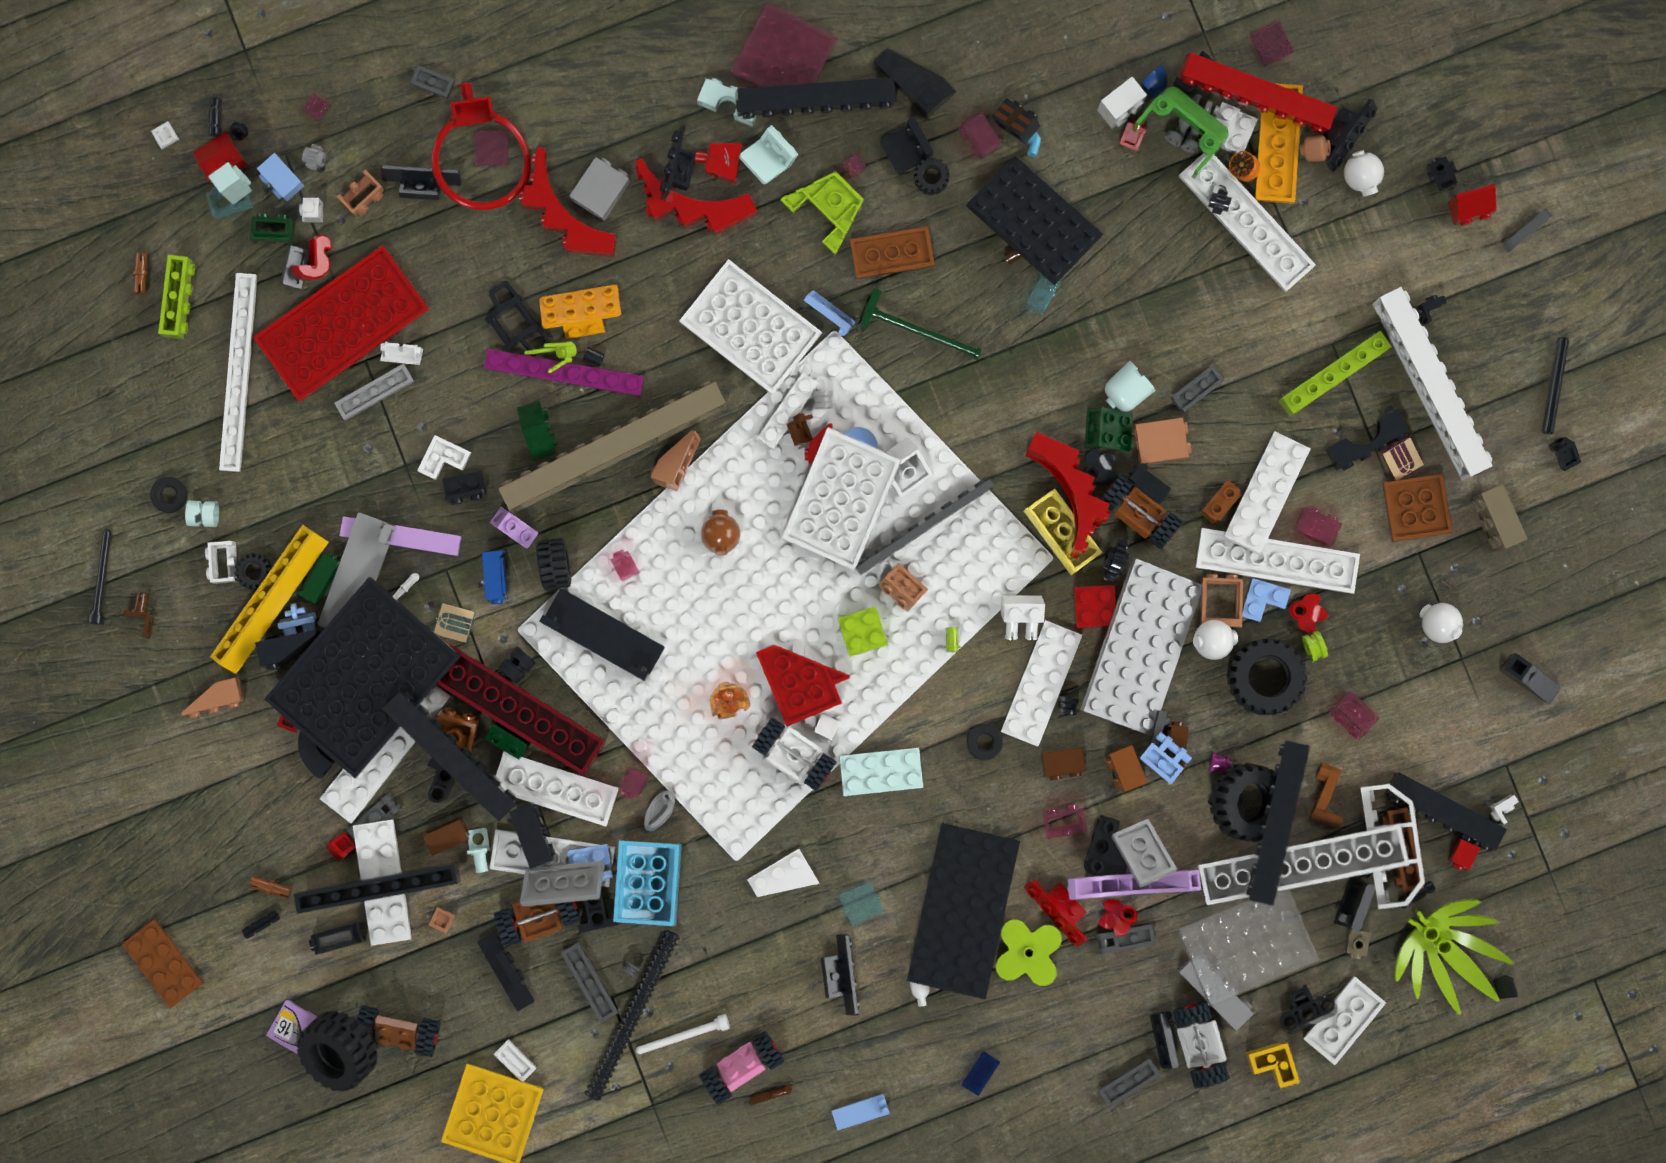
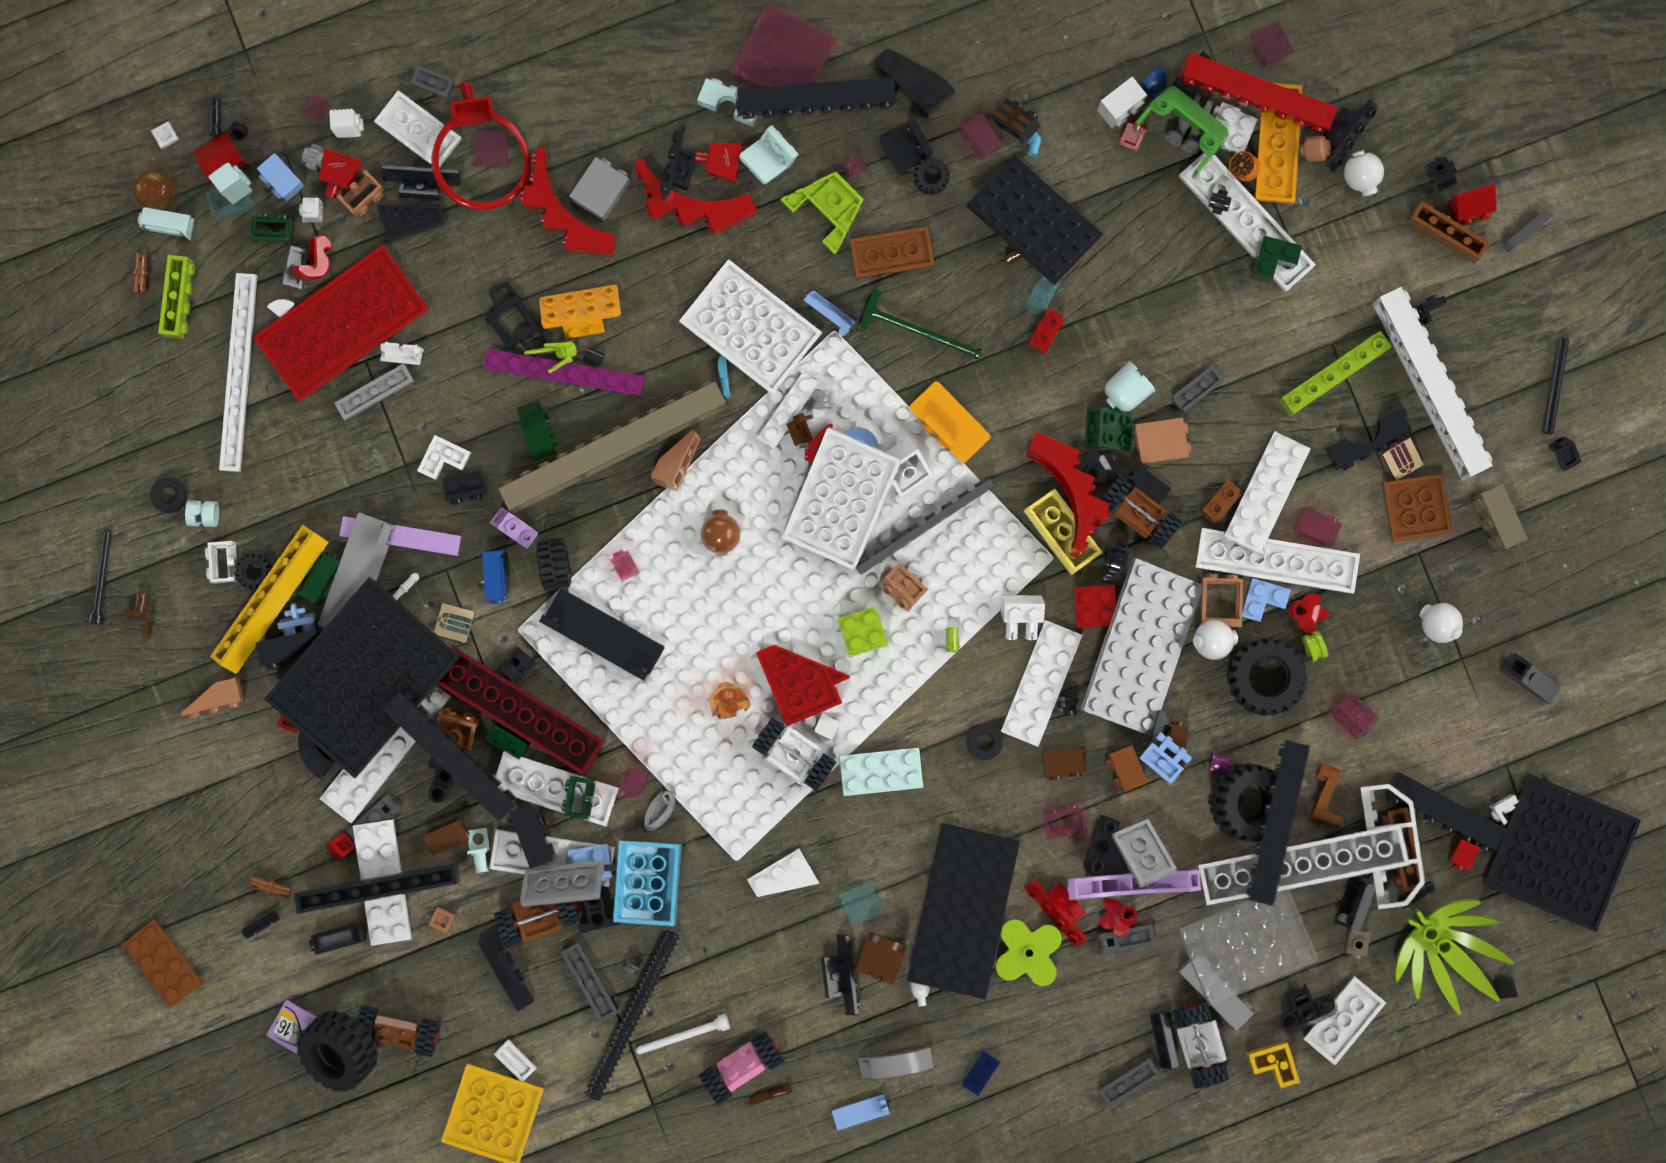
none -> clear orange cylinder [134,171,175,210]
none -> light aqua window [138,207,194,240]
none -> white tile [267,299,296,317]
none -> red torso [320,148,364,199]
none -> white brick [330,108,364,138]
none -> white plate [374,90,462,167]
none -> black wing [376,204,446,243]
none -> dark green window [561,776,596,820]
none -> medium azure piece [718,355,731,399]
none -> reddish brown piece [855,931,907,985]
none -> light grey arch [858,1048,933,1079]
none -> light orange bracket [910,382,990,463]
none -> red window [1028,308,1064,355]
none -> dark green brick [1250,235,1302,283]
none -> dark orange brick [1406,201,1490,264]
none -> black plate [1482,773,1641,932]

